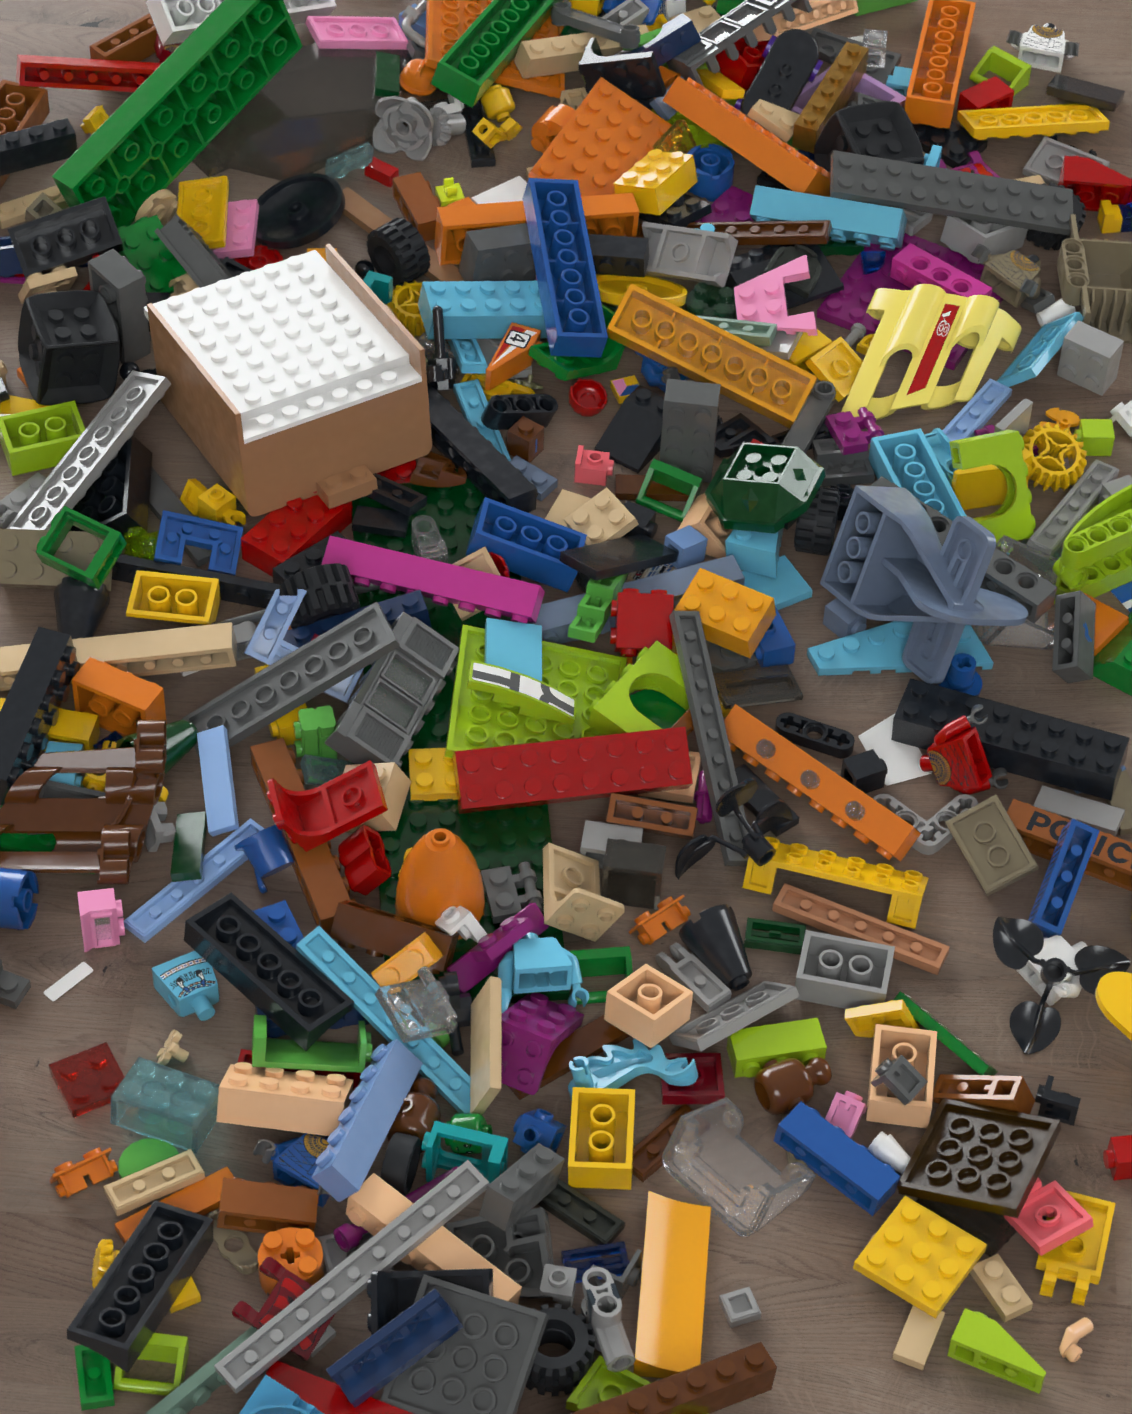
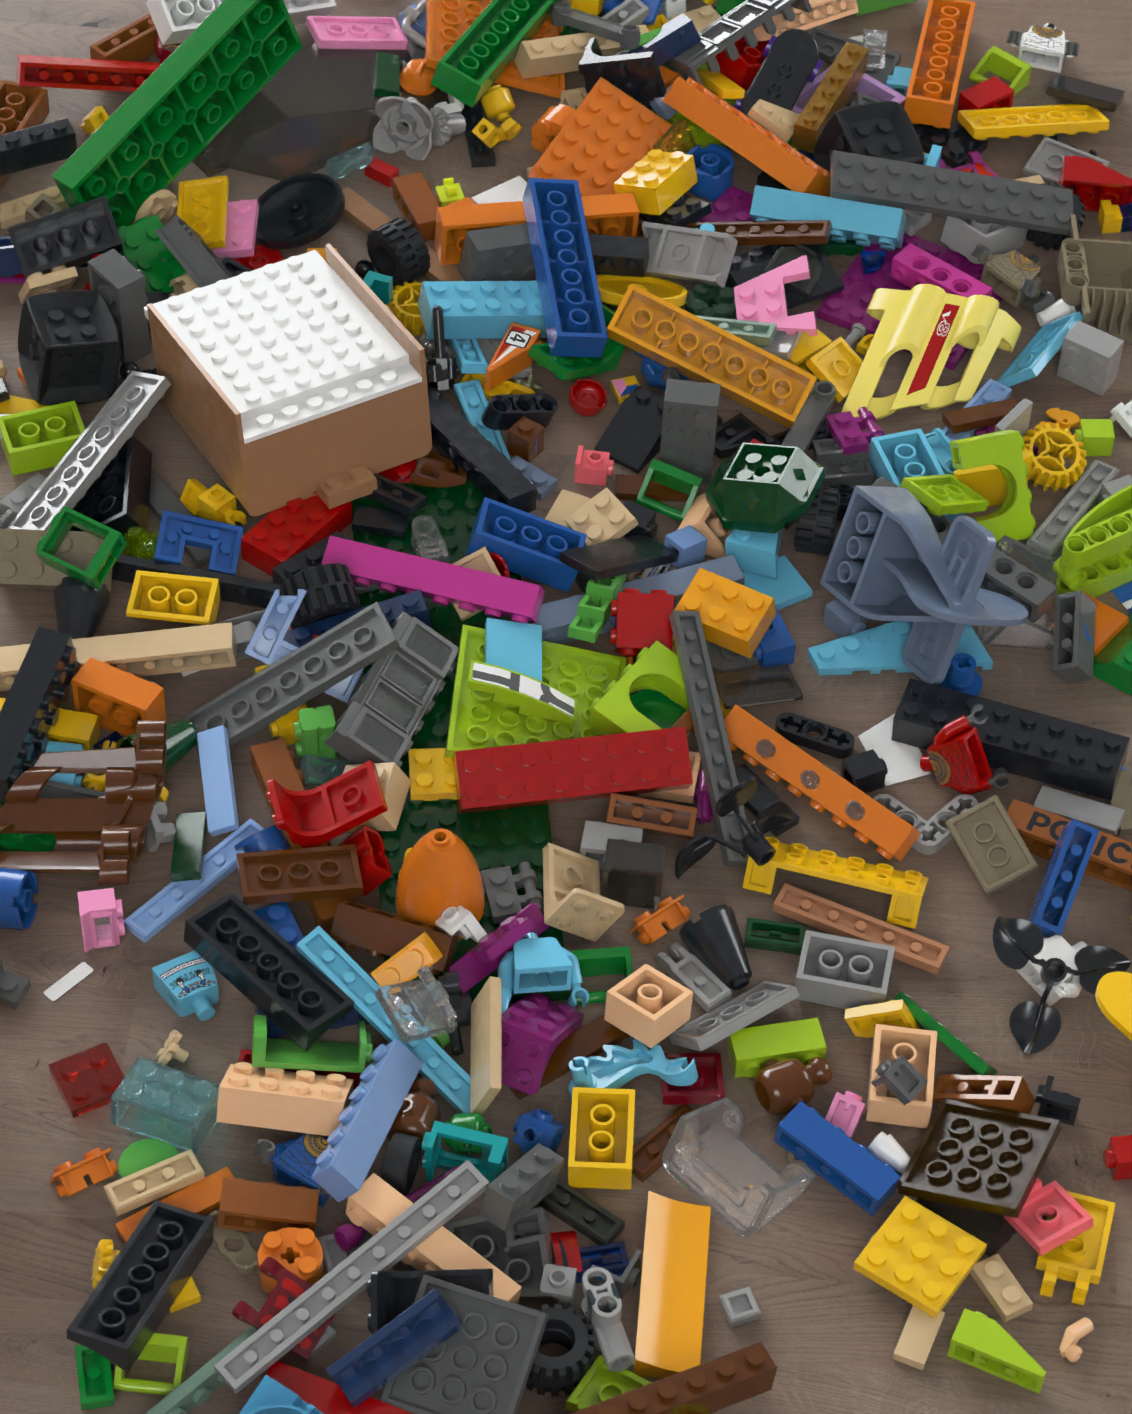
none -> reddish brown plate [236,844,363,905]
none -> red sticker [551,1231,582,1272]
none -> lime plate [900,474,990,516]
none -> reddish brown tile [942,398,1019,434]

